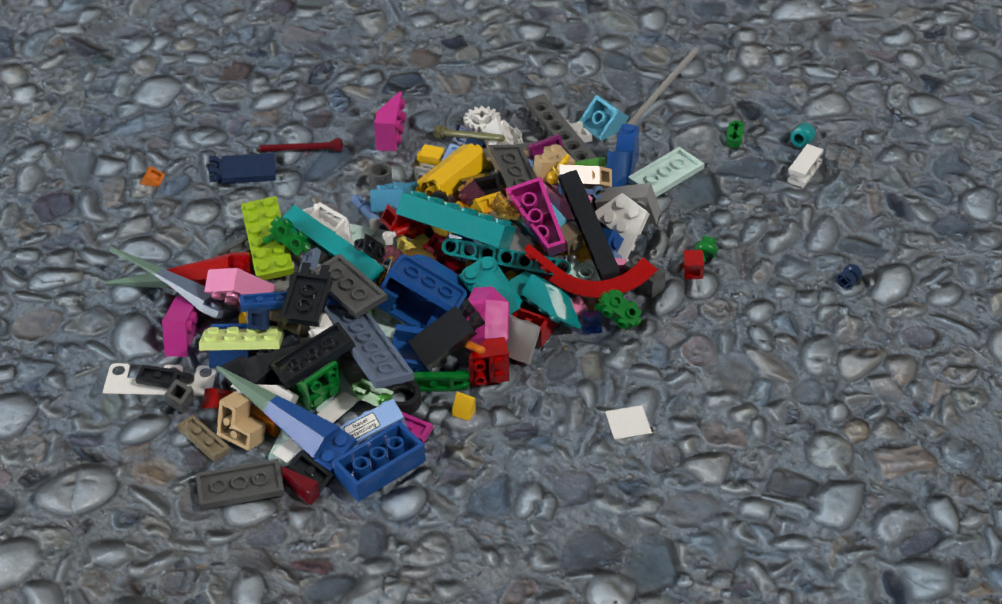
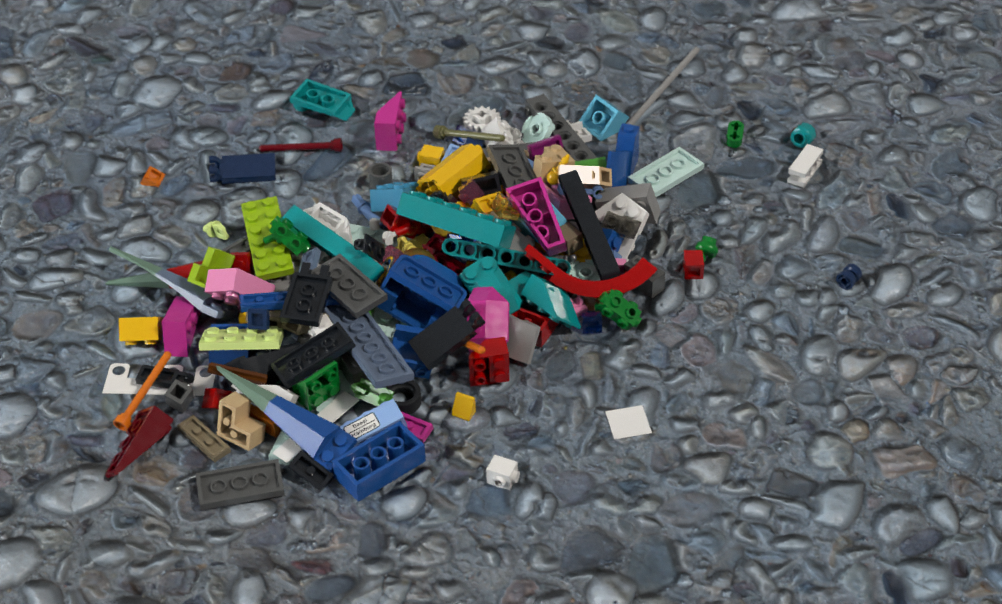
dark red slope [281,467,320,505] -> none
green hinge [414,370,470,392] -> none
none -> dark red wedge [105,405,174,478]
none -> orange piece [113,351,171,431]
none -> yellow slope [119,317,164,345]
none -> lime panel [187,246,235,288]
none -> yellowish green piece [203,220,230,240]
none -> reddish brown axle [207,362,268,385]
none -> teal slope [290,79,355,122]
none -> white brick [486,455,520,490]
none -> light aqua plate [522,112,555,143]
none -> clear smoke slope [601,211,641,239]

